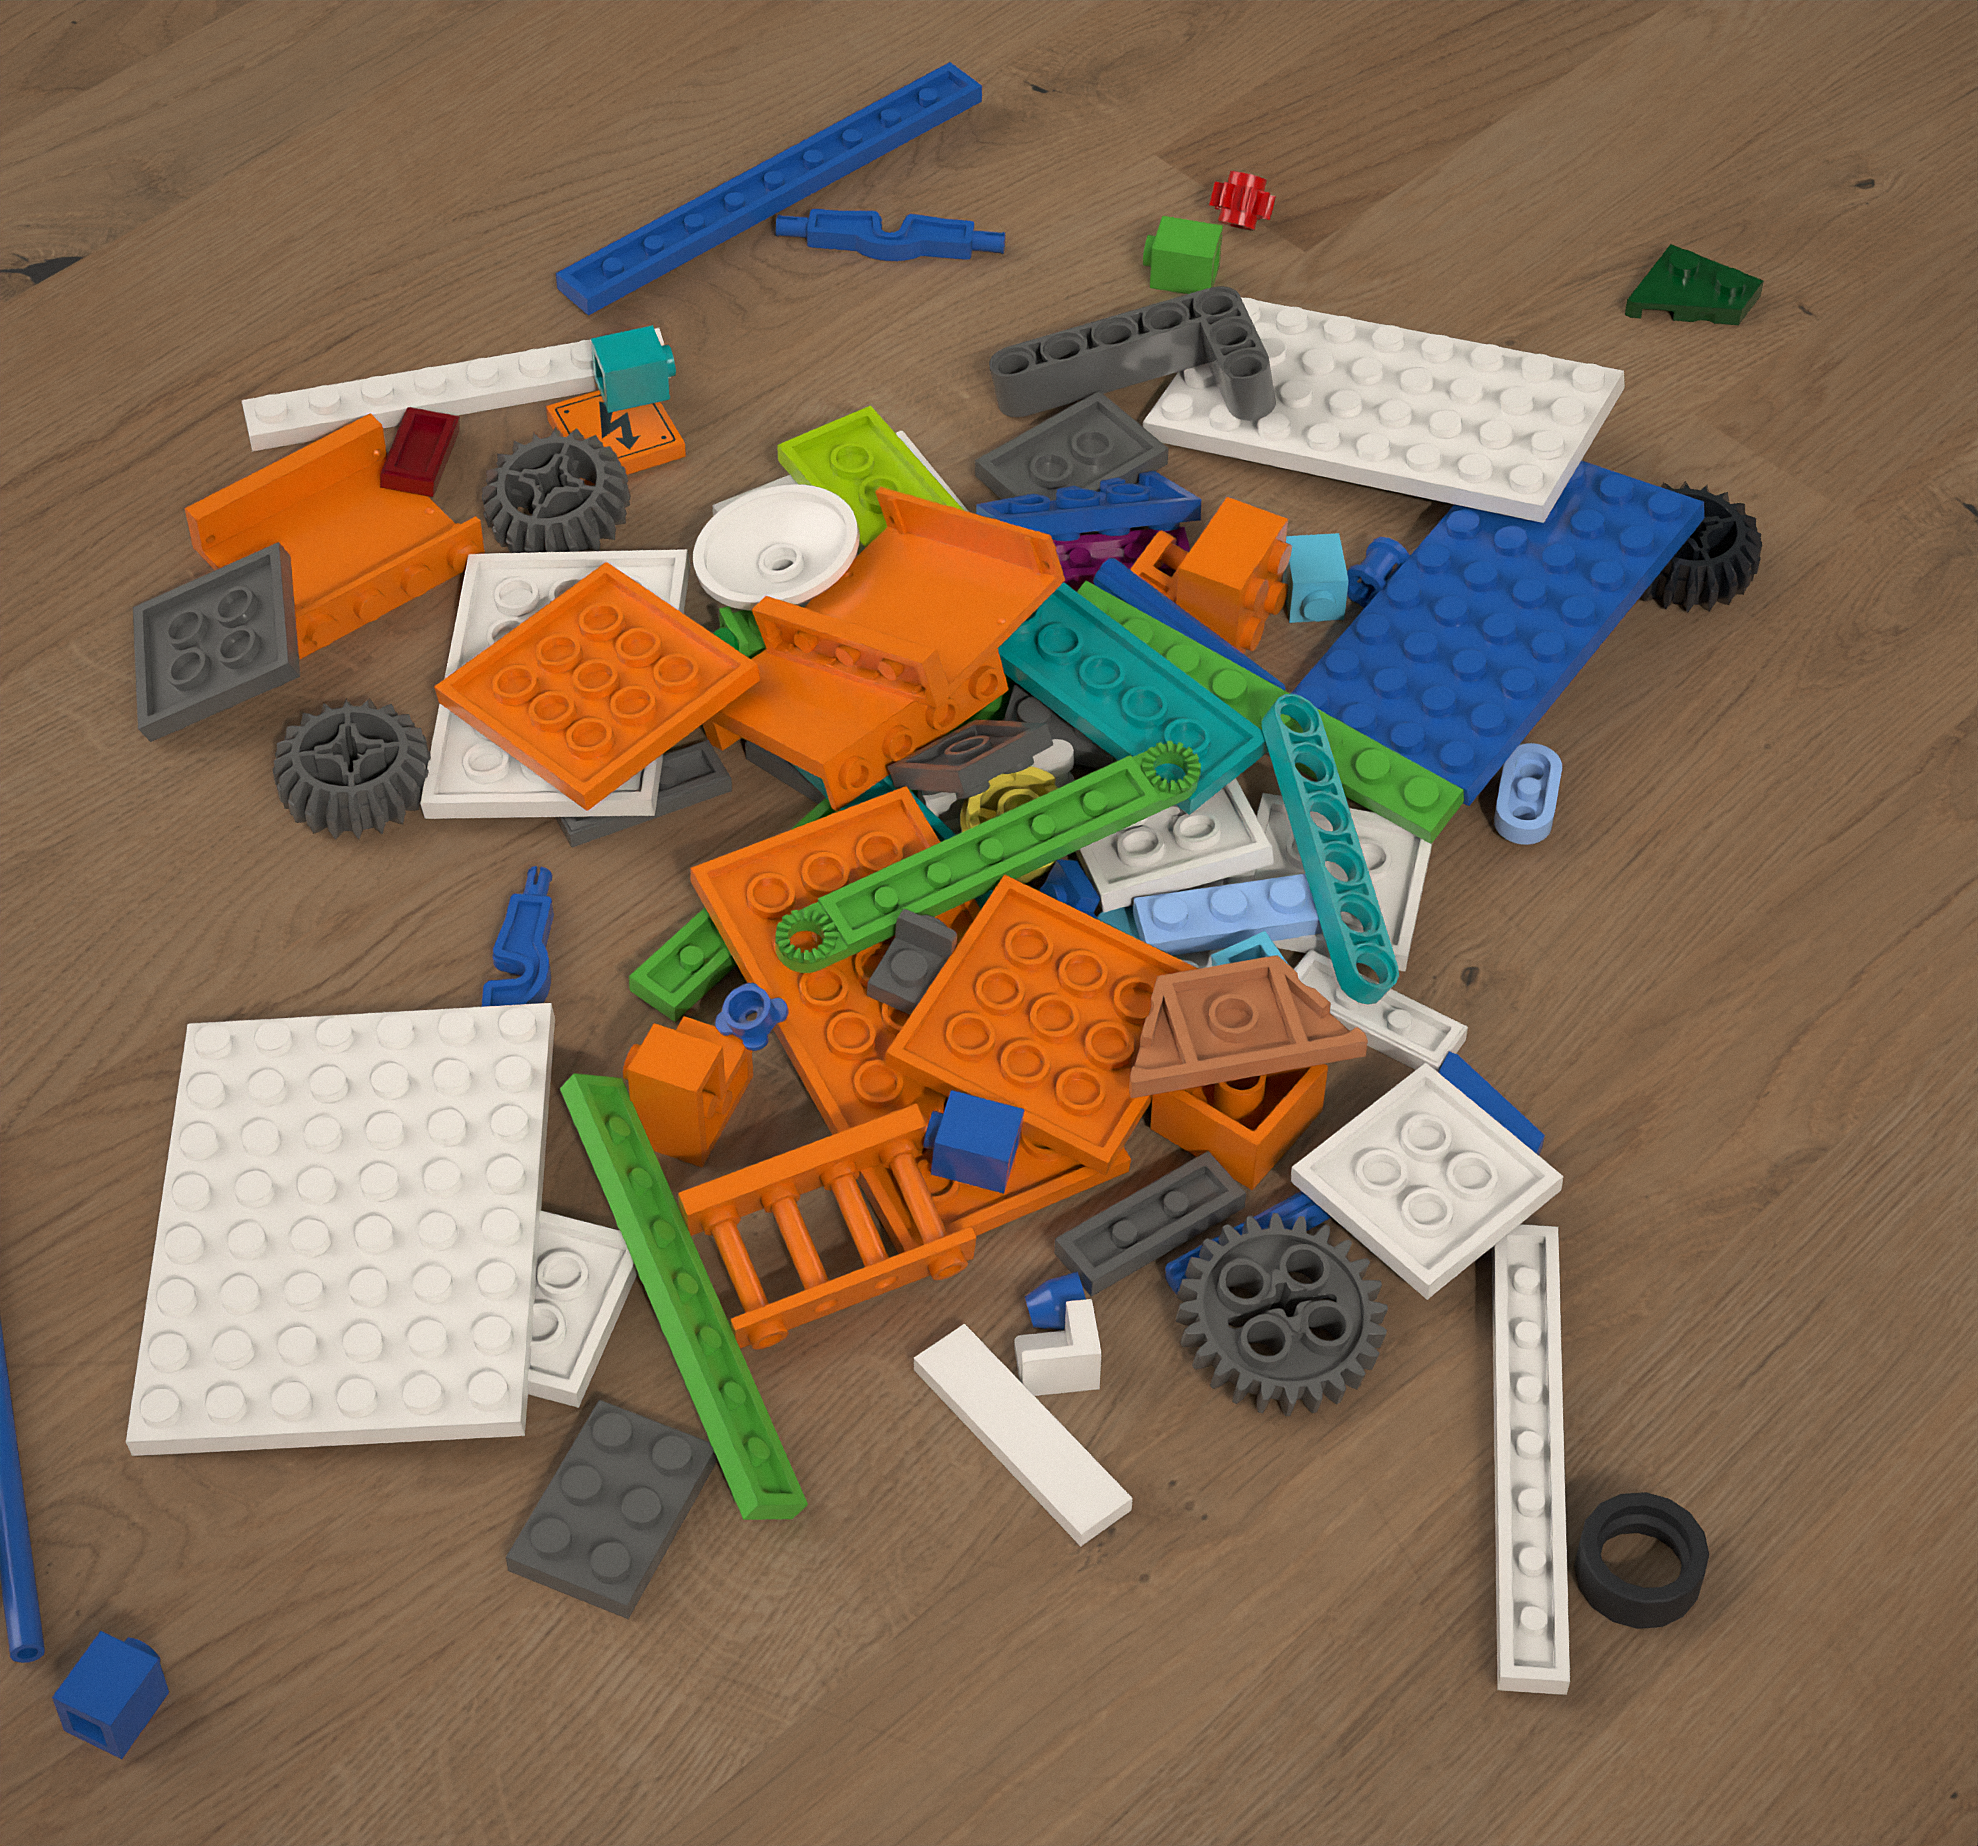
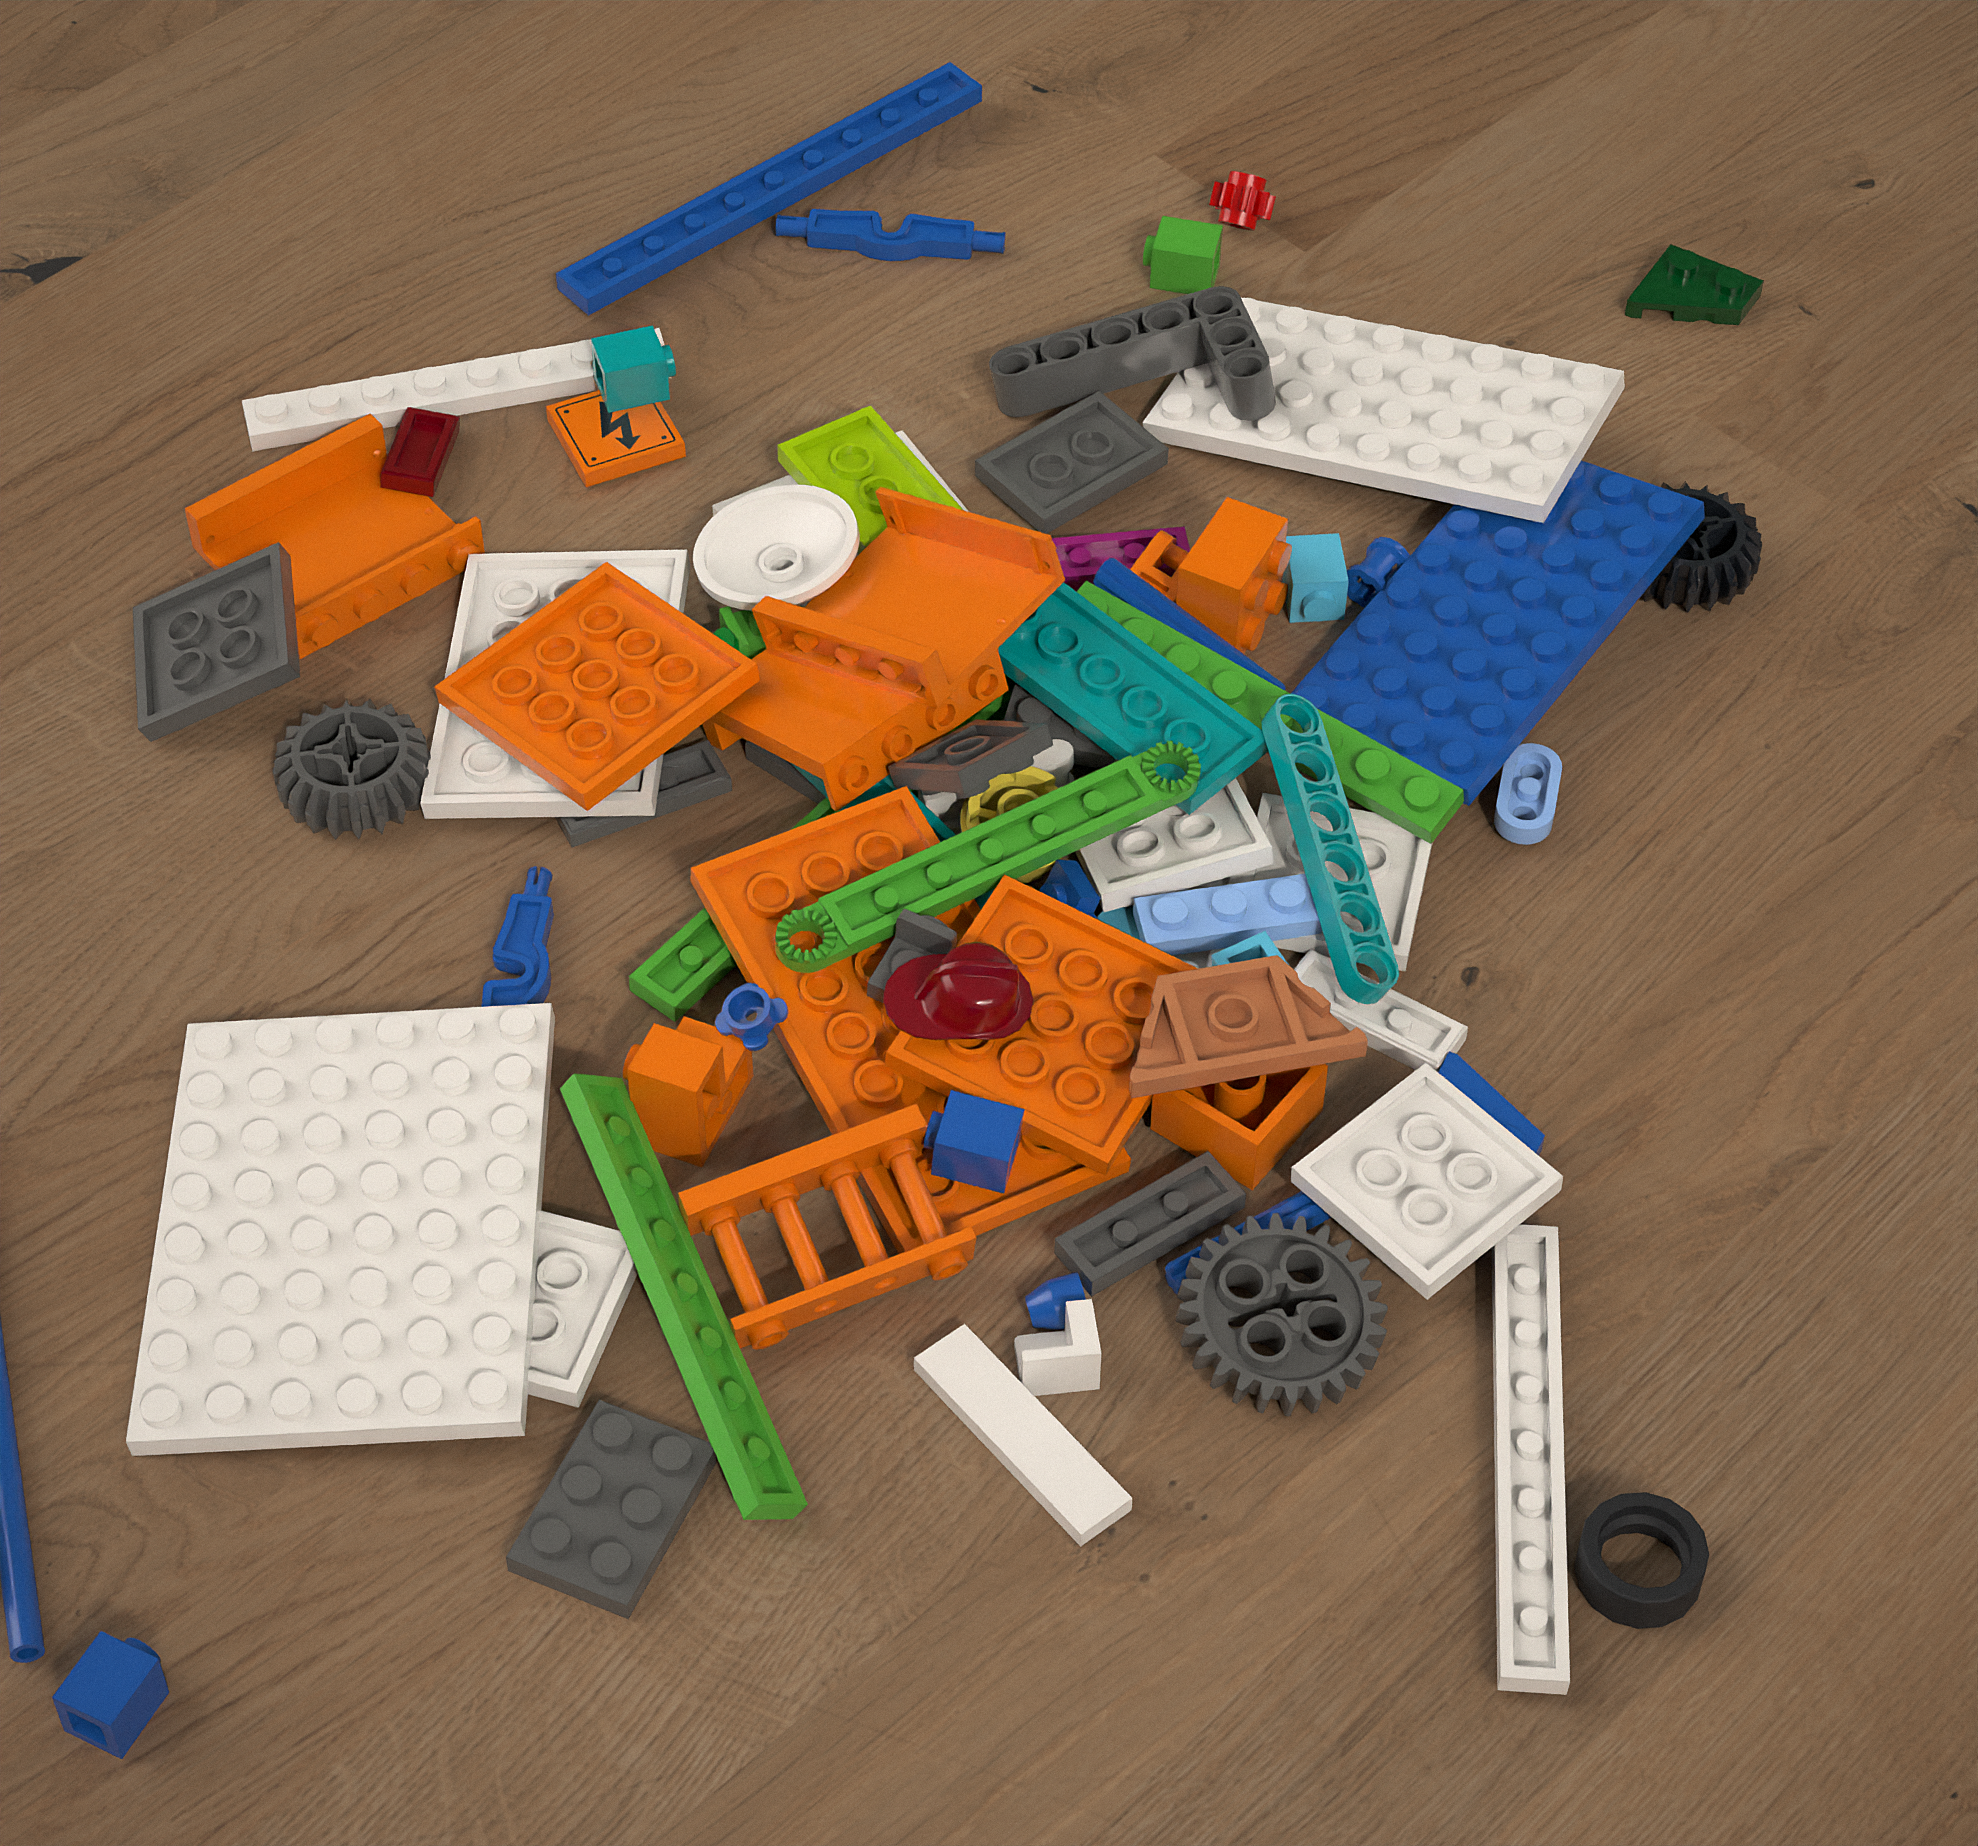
dark grey gear [482,427,631,553] -> none
blue wing [976,471,1201,541] -> none
none -> dark red piece [883,942,1034,1040]

